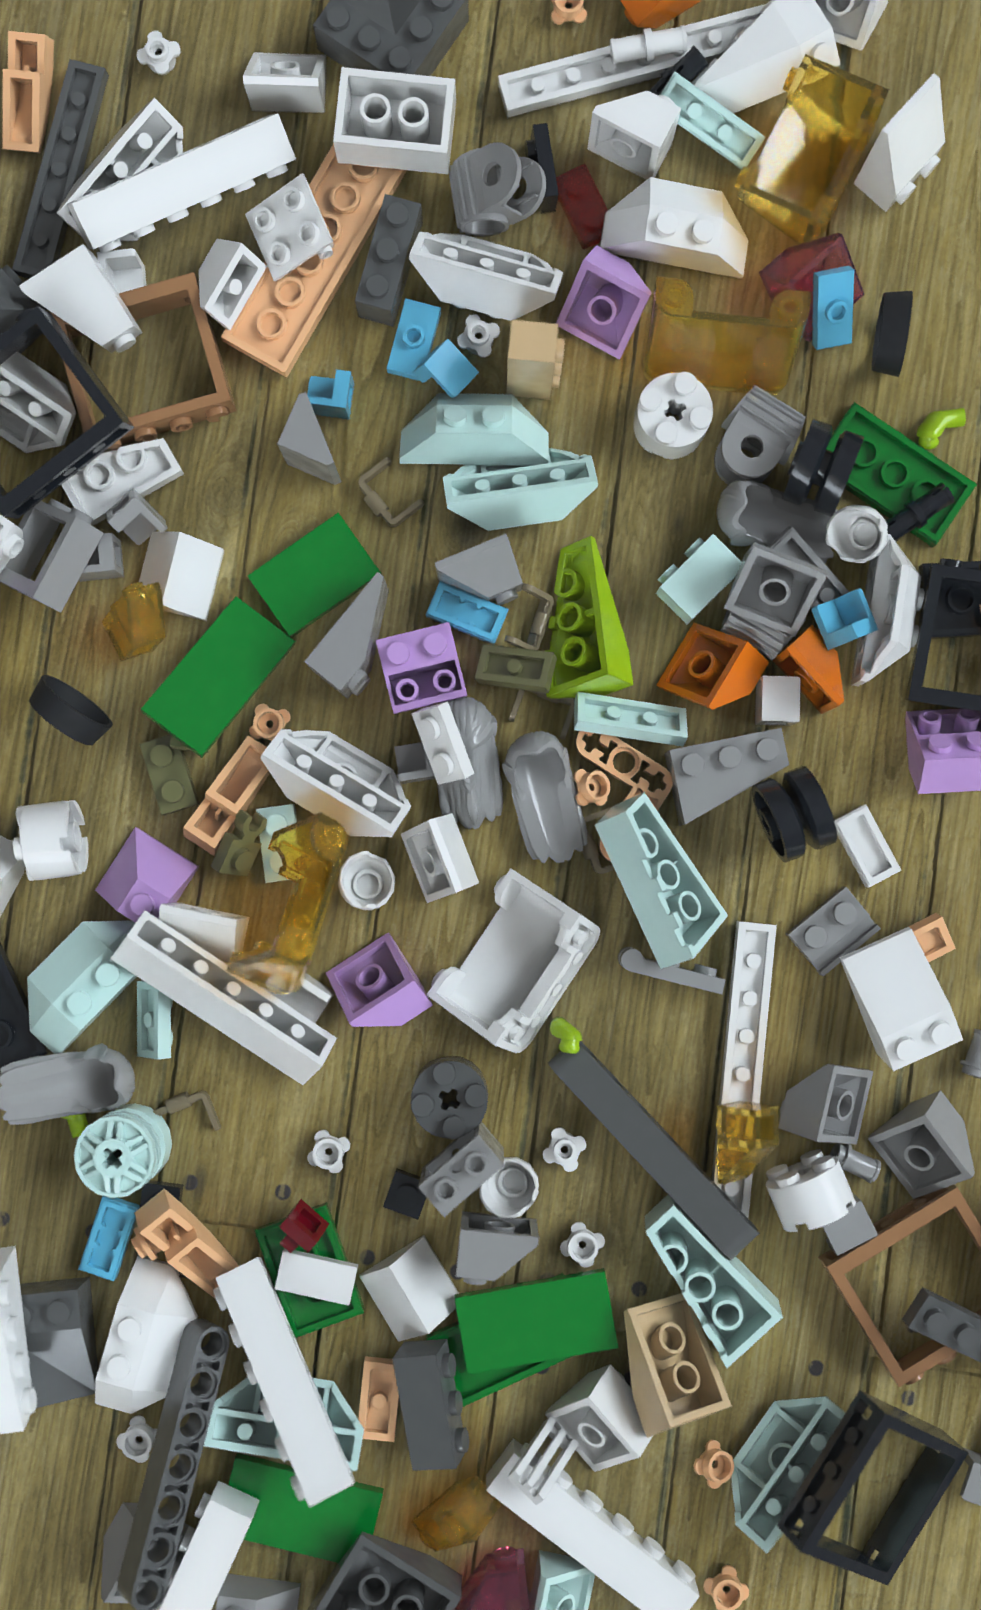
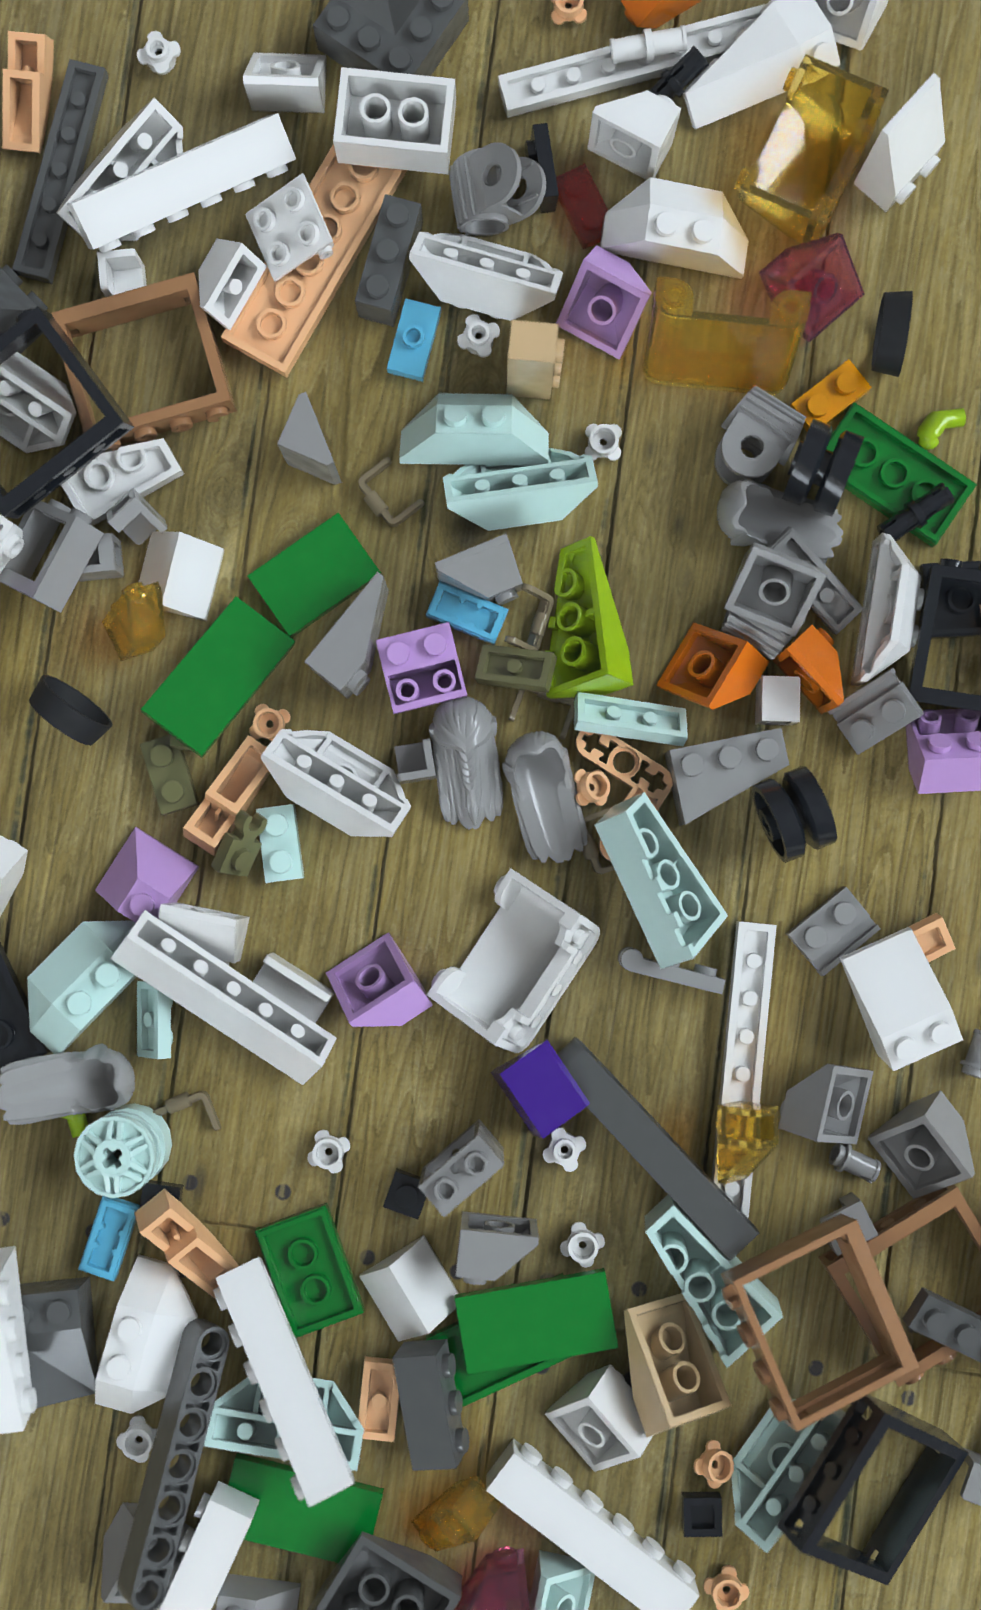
white brick [13,800,89,881] -> none
white slope [19,244,143,353] -> none
light nougat plate [131,1226,162,1261] -> none
clear yellow windscreen [226,812,348,995] -> none
white tile [275,1248,359,1305] -> none
dark red tile [279,1199,329,1253] -> none
medium azure panel [307,369,354,419] -> none
white hair [337,851,395,911] -> none
white slope [401,813,479,903] -> none
white plate [411,701,474,785] -> none
dark grey brick [411,1056,488,1139] -> none
medium azure panel [413,339,479,398] -> none
white hair [479,1157,539,1218] -> none
white tile [508,1416,579,1506] -> none
lime arm [549,1017,583,1054] -> none
white brick [633,372,713,459] -> none
light aqua brick [656,534,741,625] -> none
light aqua tile [660,71,766,171] -> none
white brick [766,1149,856,1232] -> none
medium azure plate [812,266,855,350] -> none
medium azure panel [812,588,879,650] -> none
white hair [825,505,888,563] -> none
white tile [834,804,901,888] -> none
none -> dark purple slope [491,1040,590,1138]
none -> white plate [585,424,622,461]
none -> black plate [682,1491,722,1537]
none -> medium nougat window [720,1214,919,1432]
none -> light orange plate [790,359,872,432]
none -> light grey plate [828,668,924,755]

